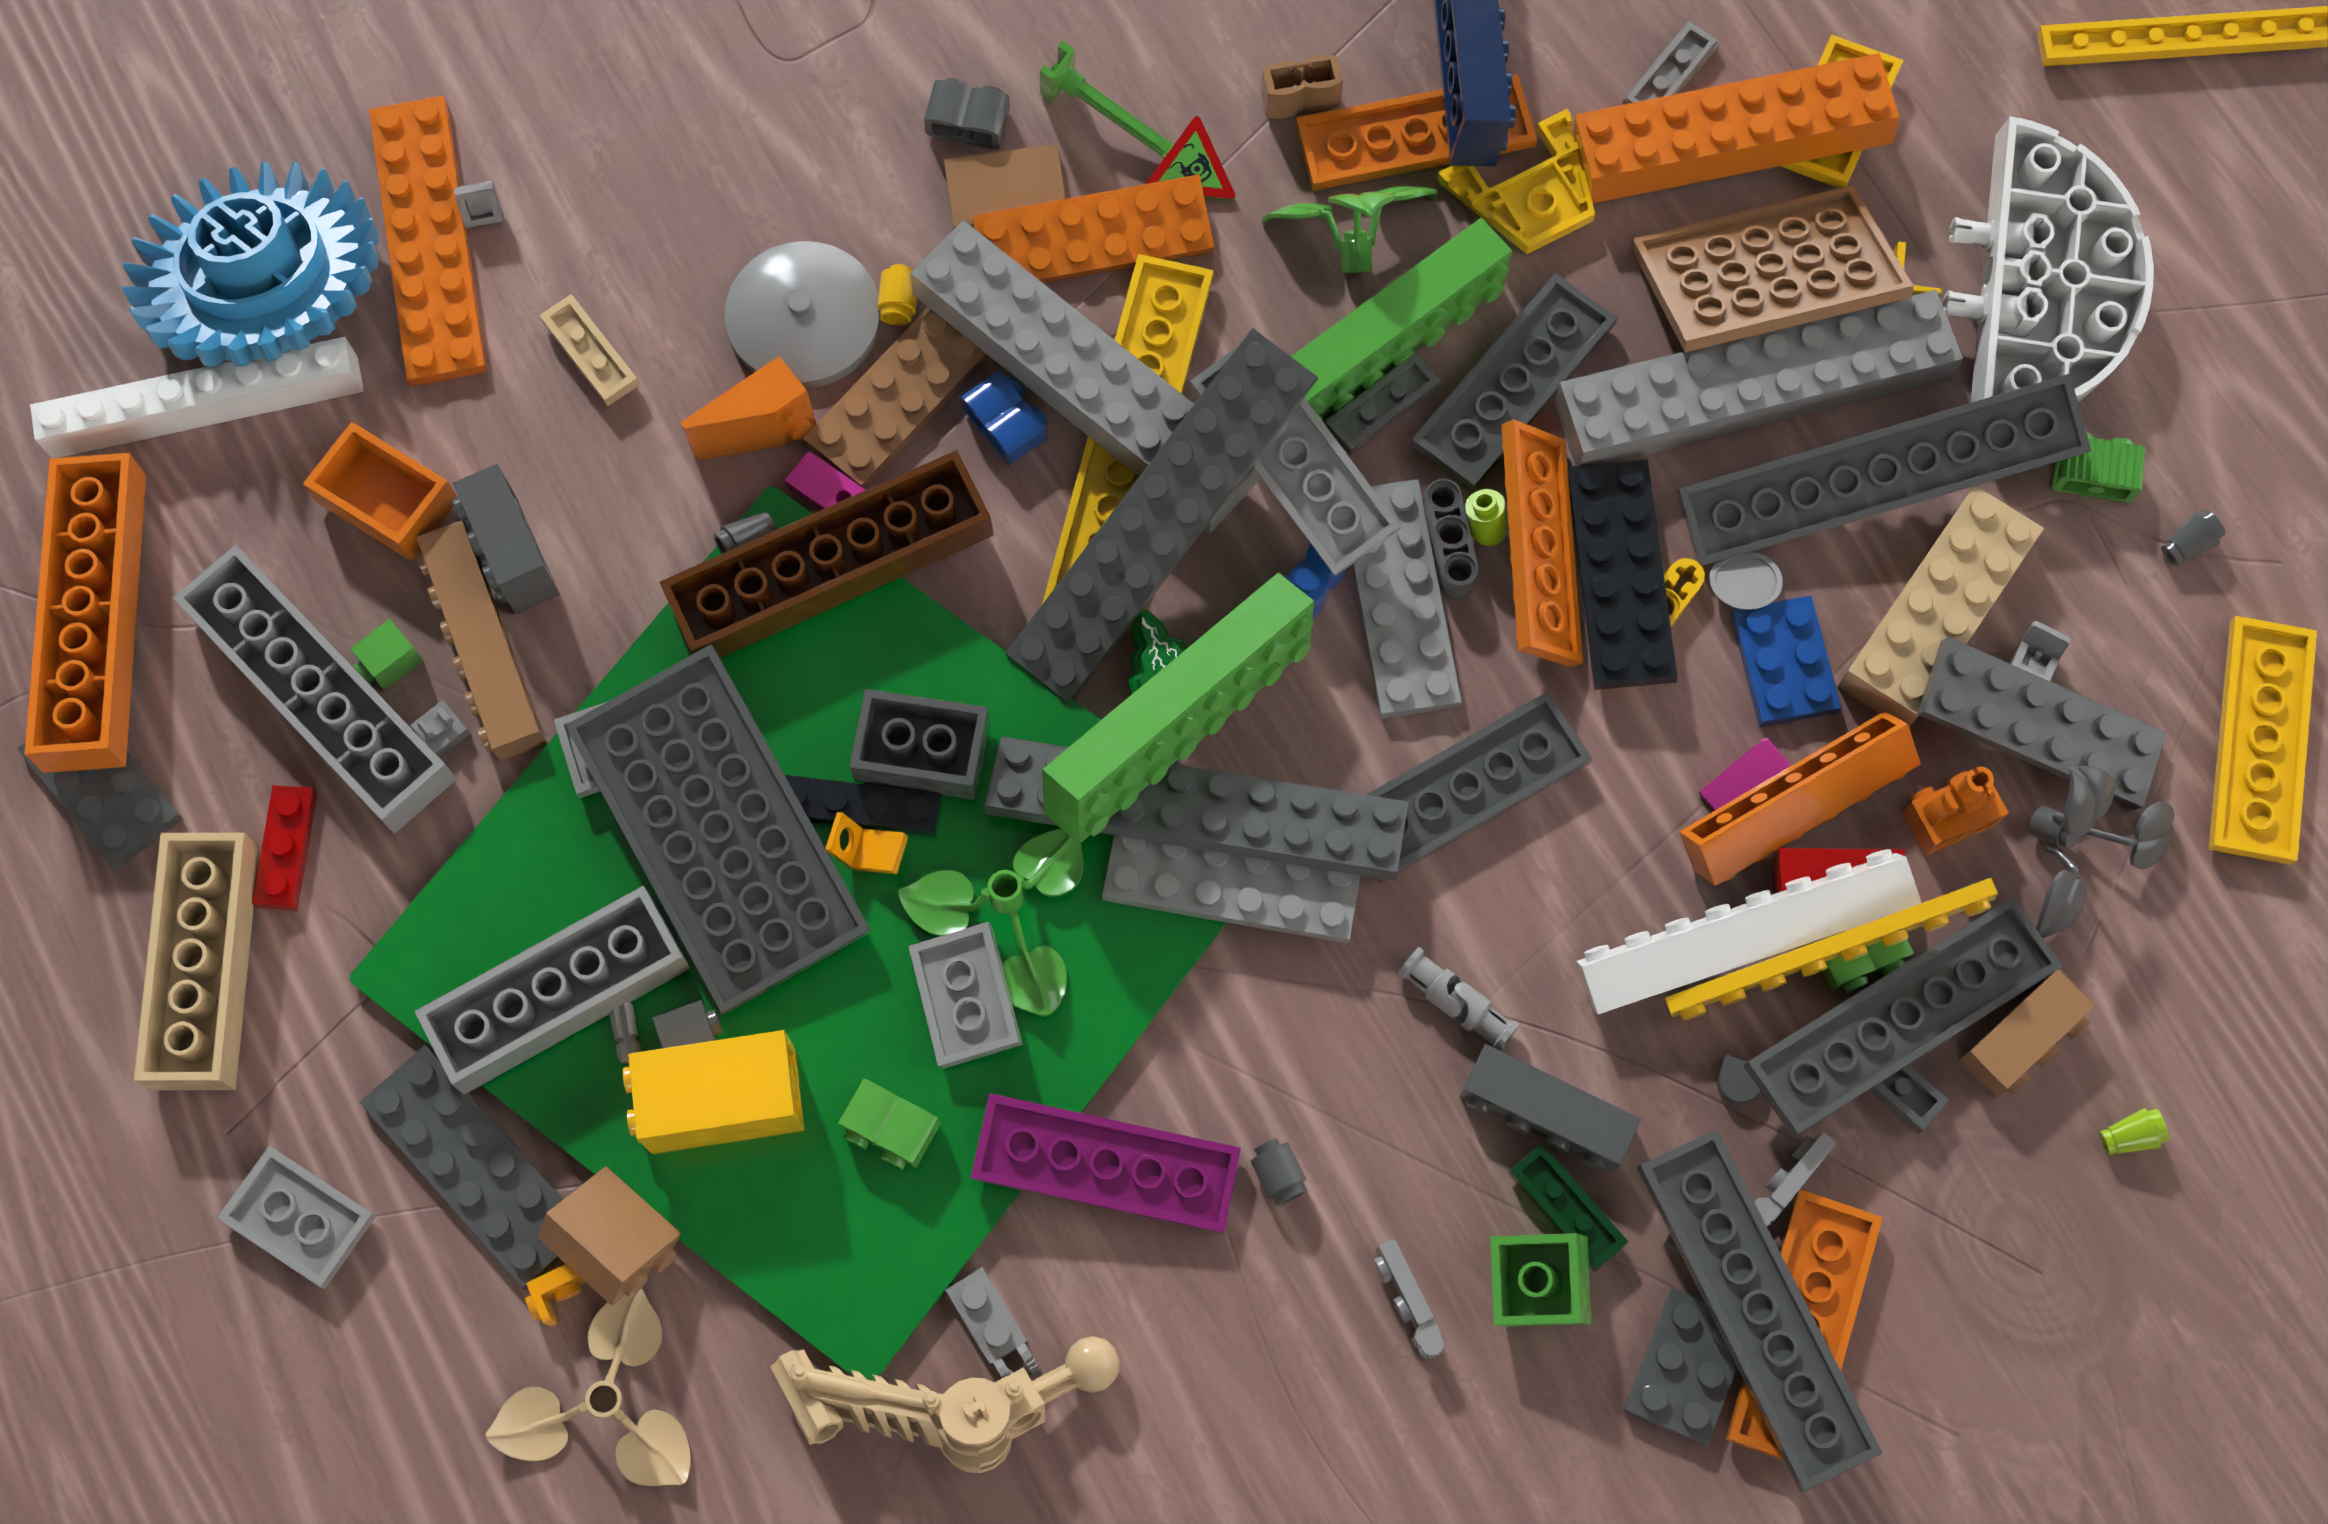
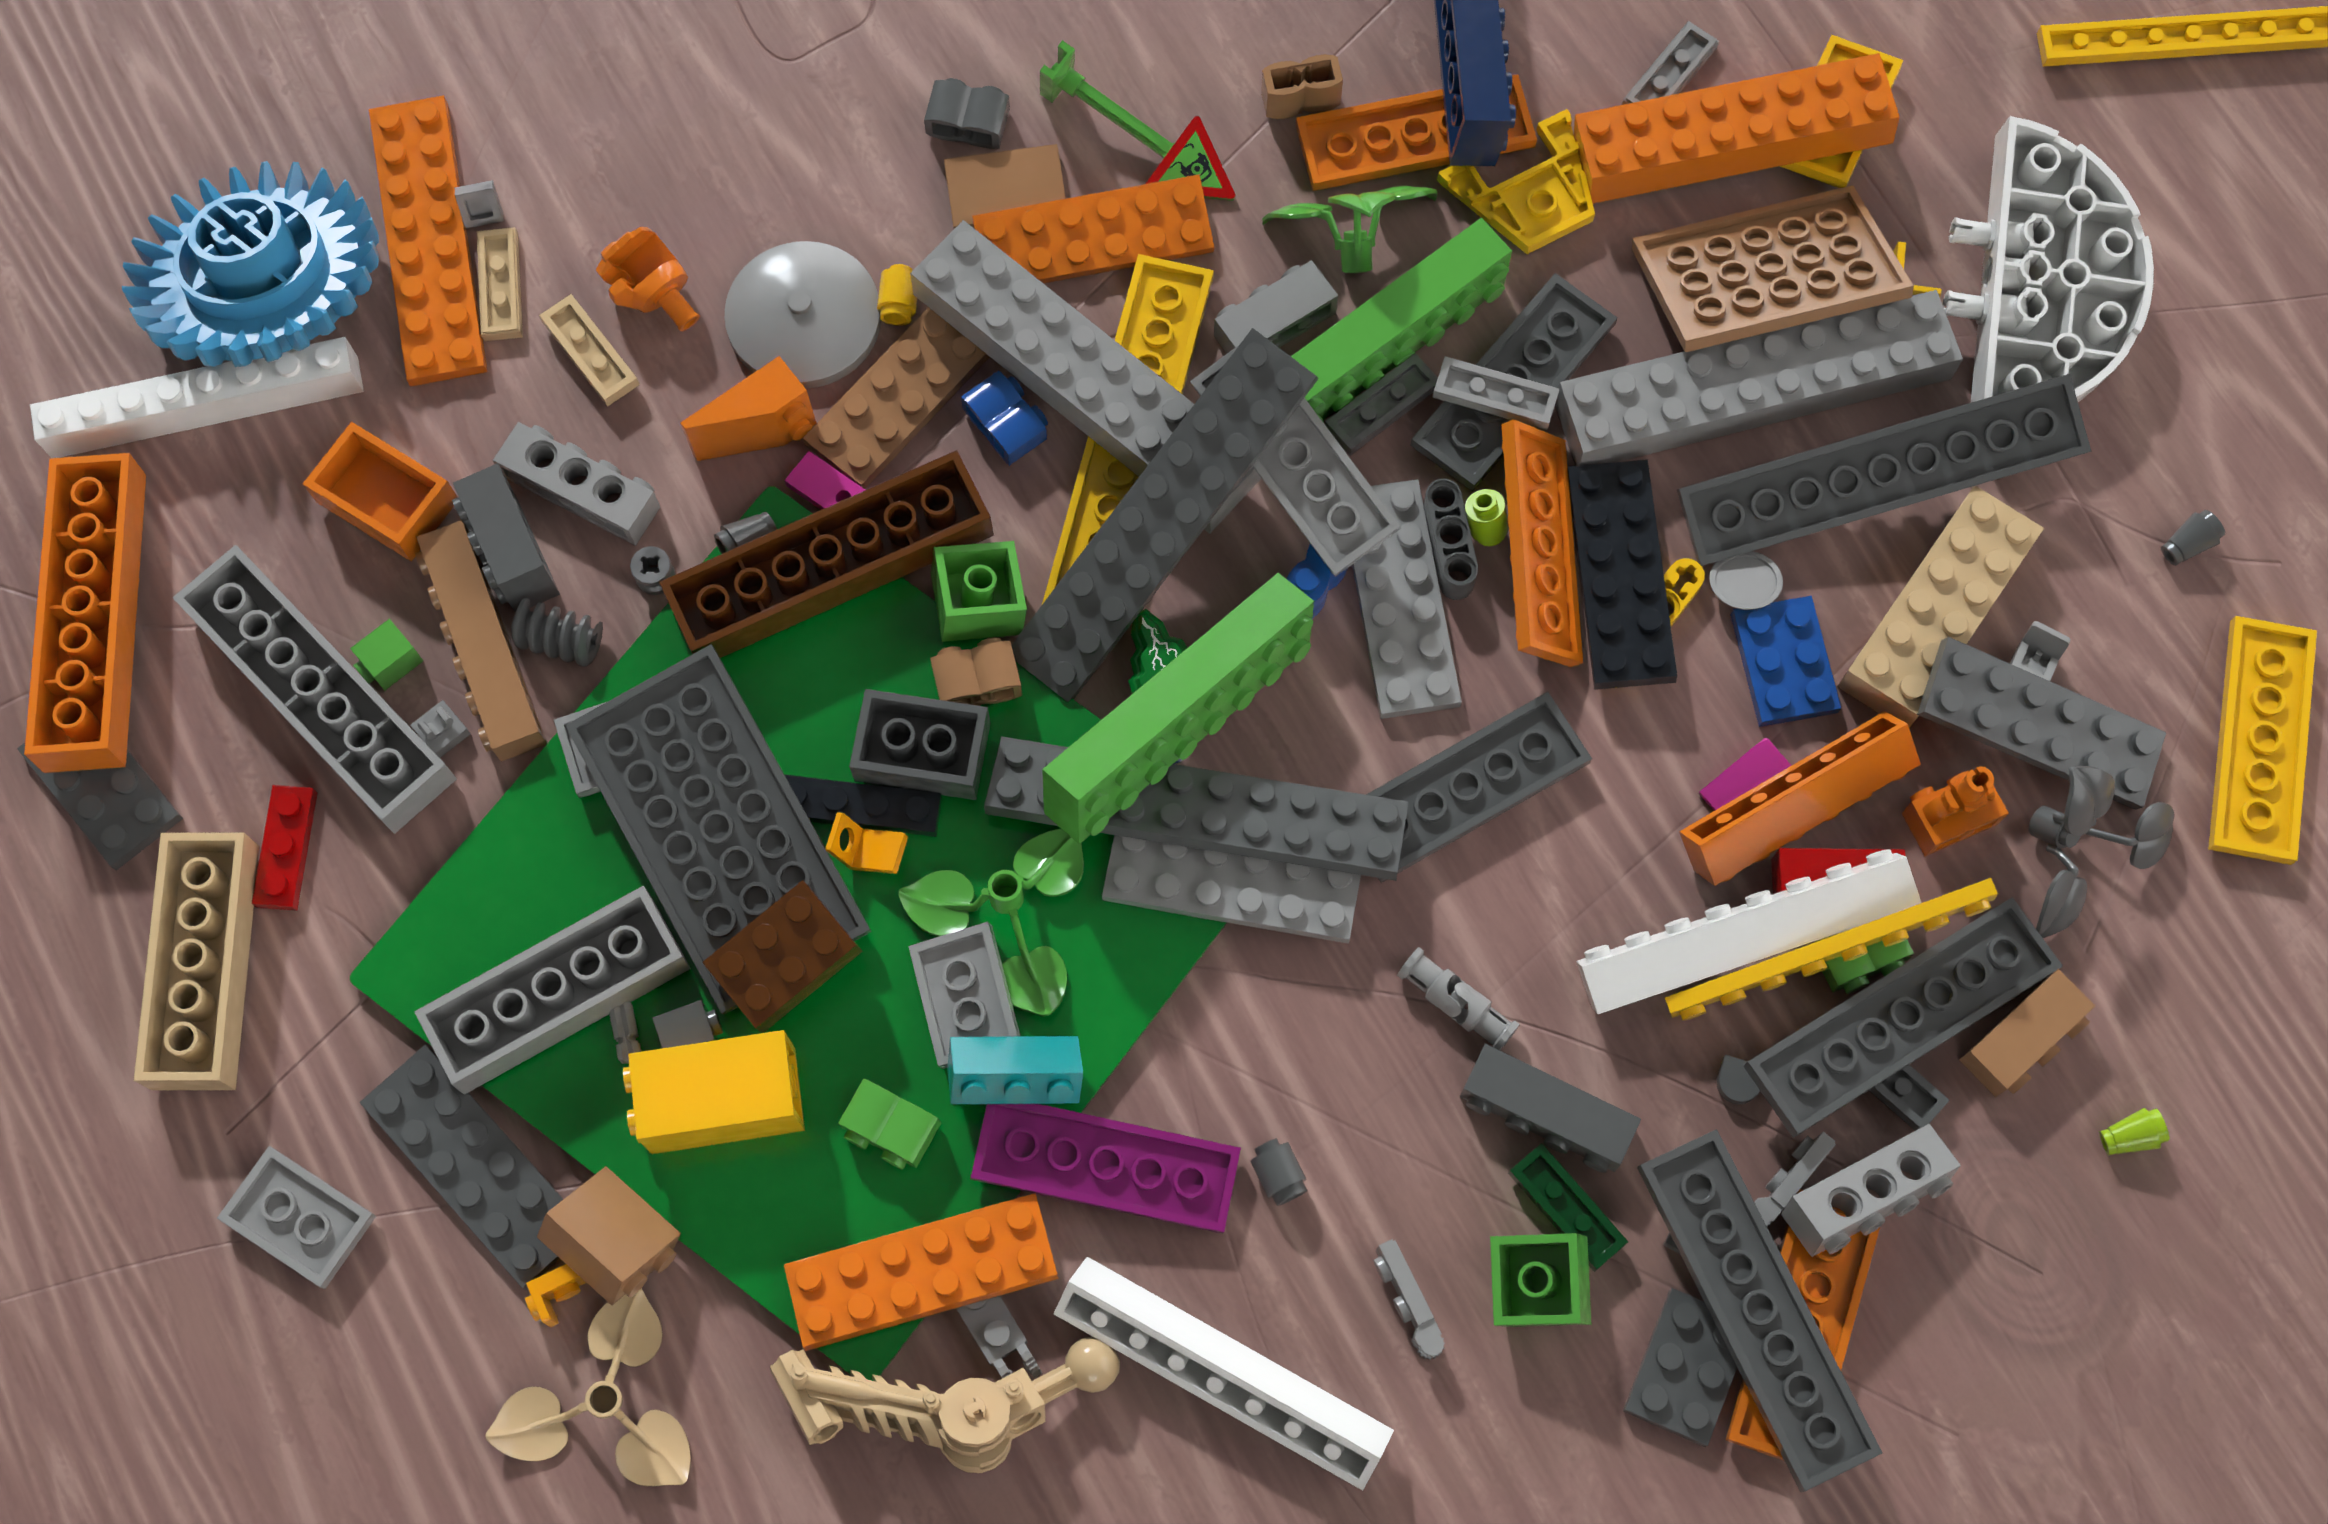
bright green brick [2051,432,2145,503] -> none
none -> tan tile [477,227,523,341]
none -> light grey brick [493,422,660,546]
none -> dark grey piece [511,598,603,667]
none -> orange piece [596,227,700,332]
none -> flat silver wheel [630,546,676,595]
none -> reddish brown piece [702,880,863,1033]
none -> orange plate [784,1193,1059,1351]
none -> bright green brick [930,541,1027,642]
none -> medium nougat brick [930,638,1022,706]
none -> teal brick [947,1036,1083,1104]
none -> white brick [1054,1257,1394,1491]
none -> light grey brick [1214,260,1338,353]
none -> light grey plate [1433,356,1559,430]
none -> light grey brick [1781,1124,1961,1257]

